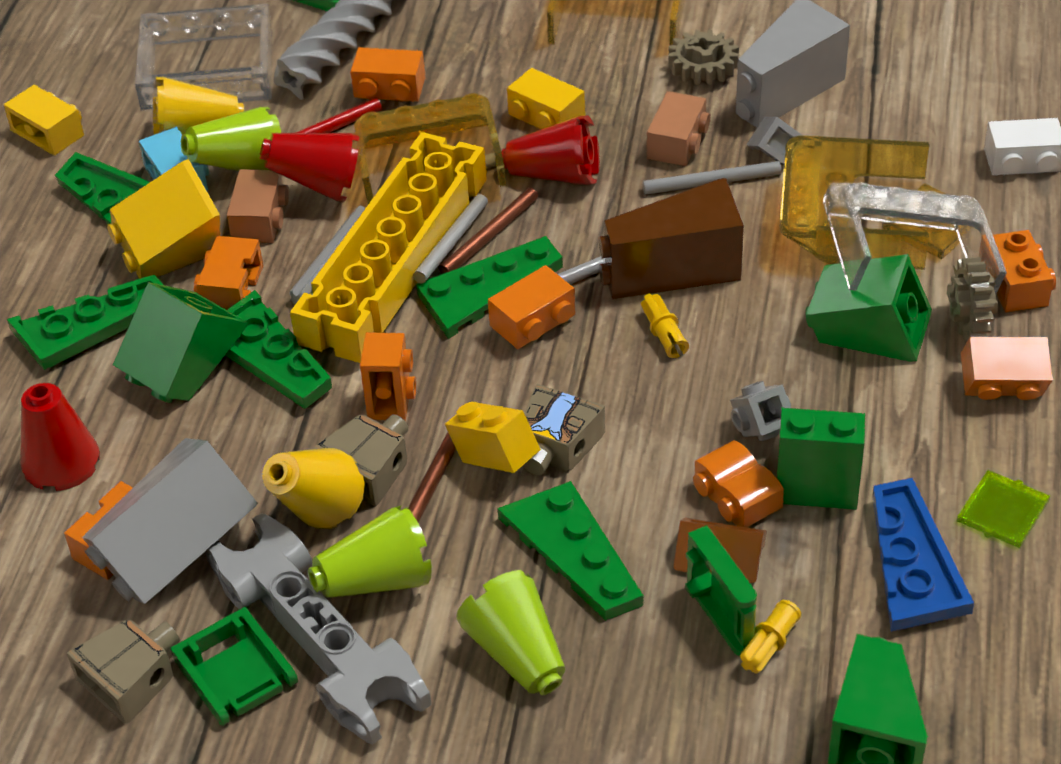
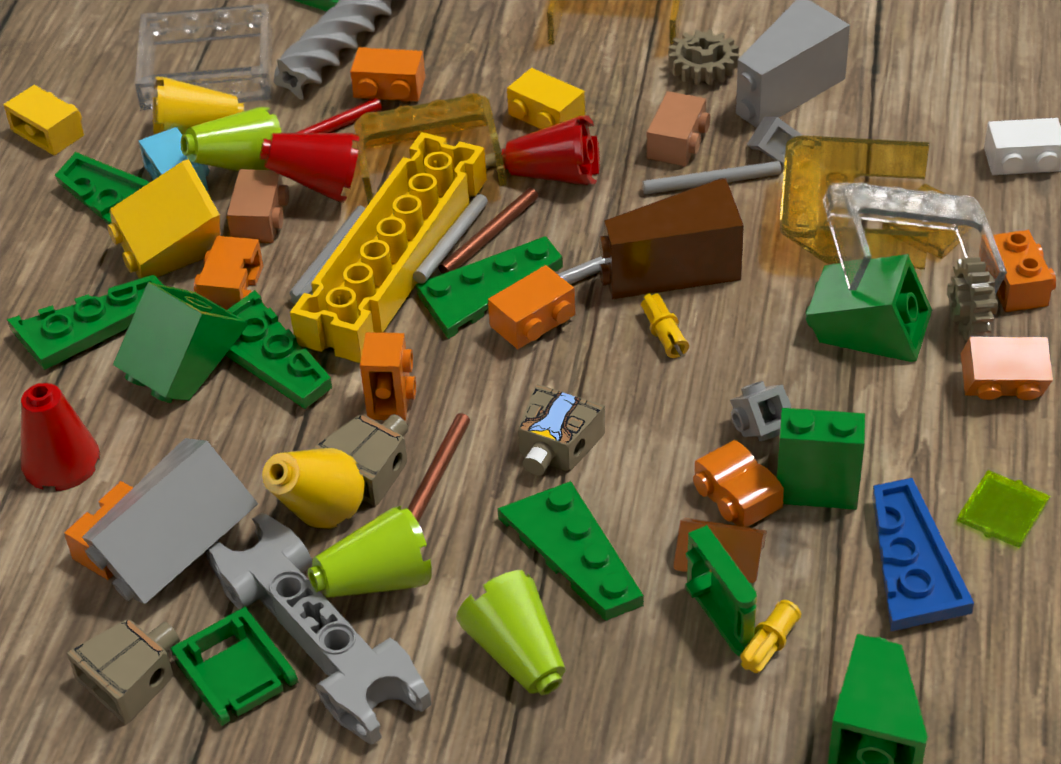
yellow brick [445,402,541,473] -> none

